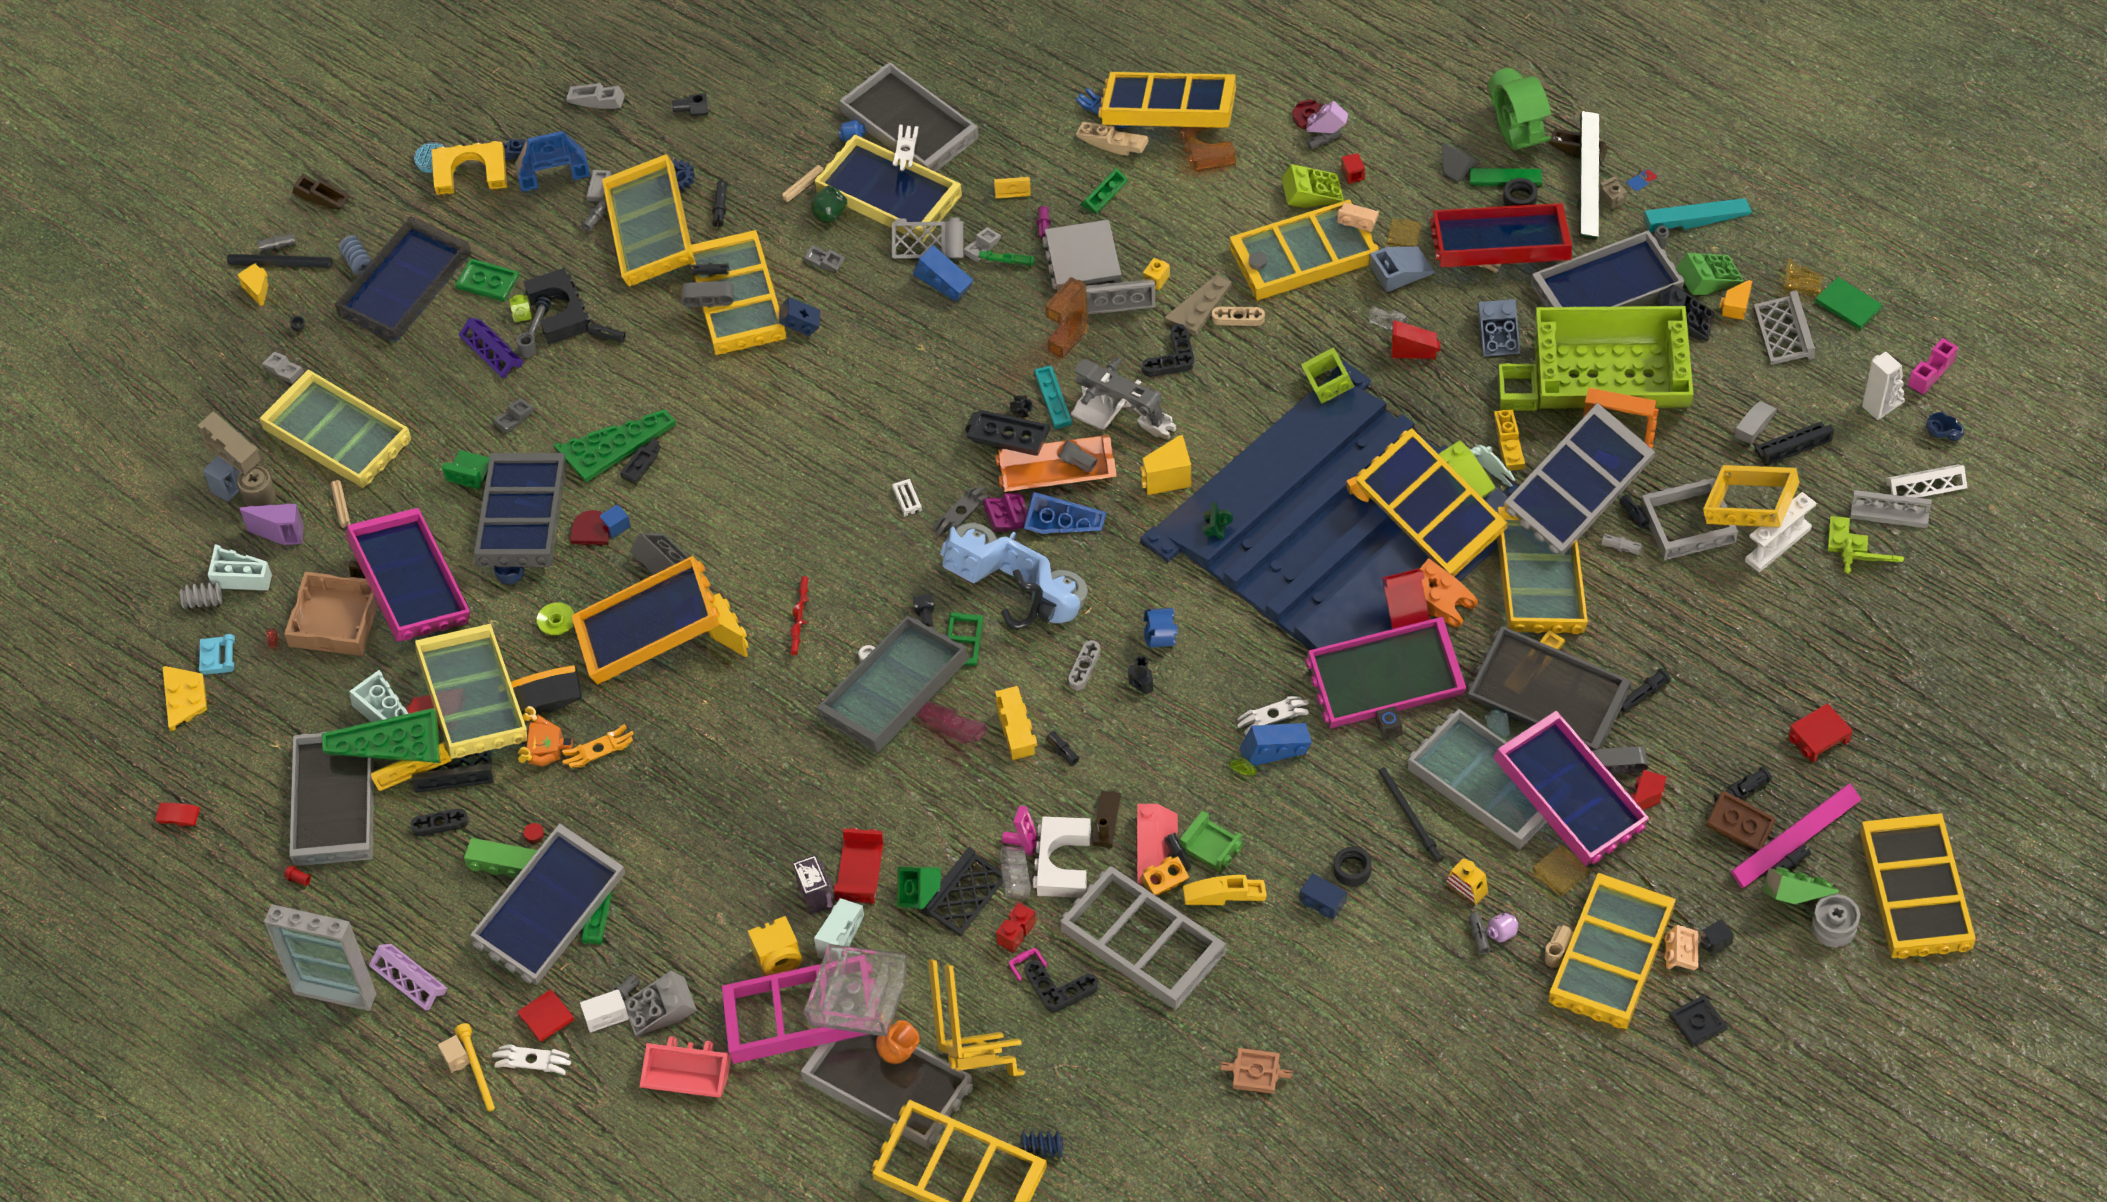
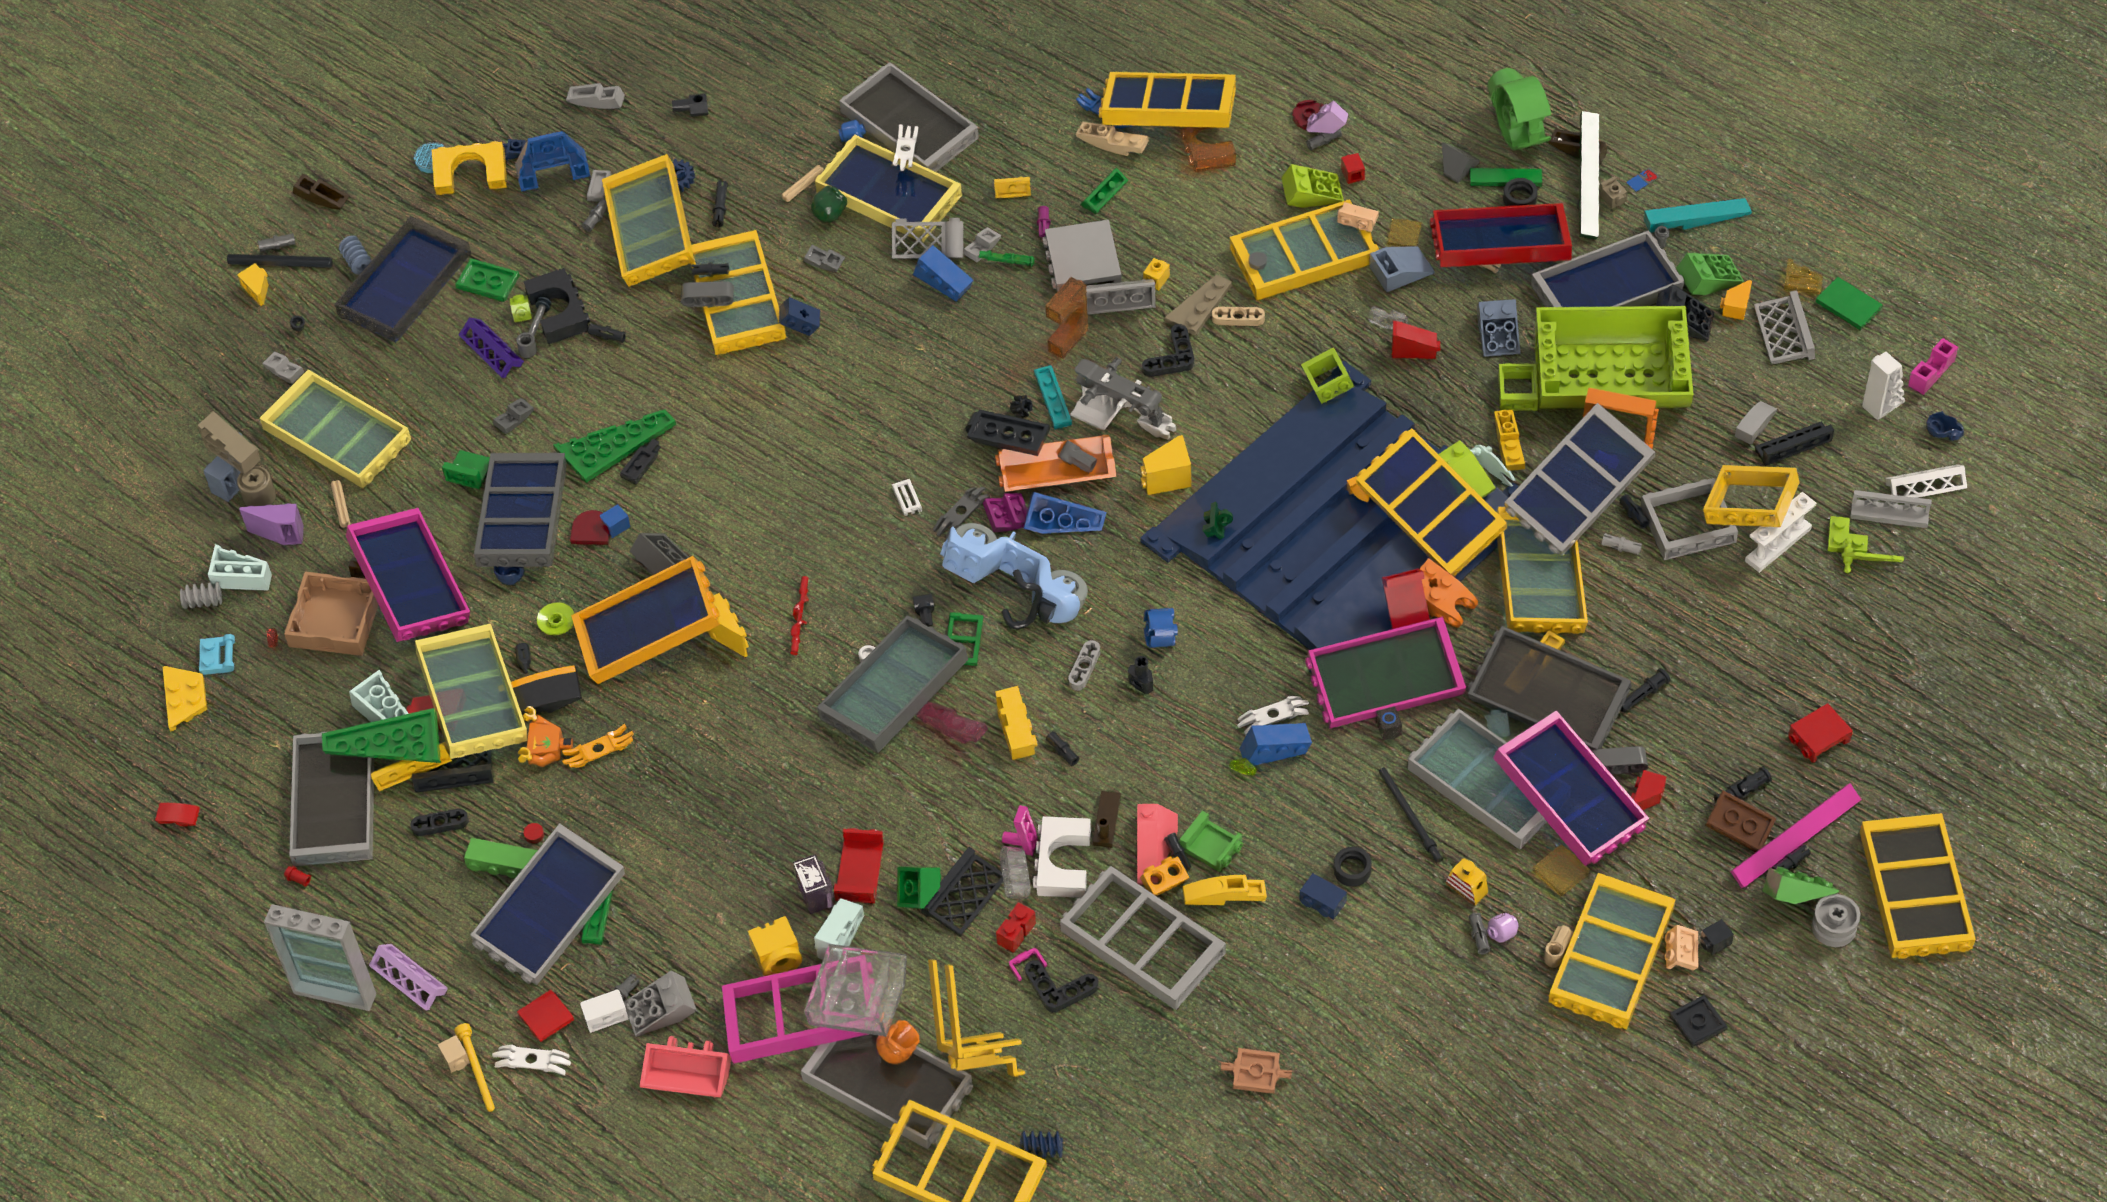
none -> black piece [515,643,531,674]

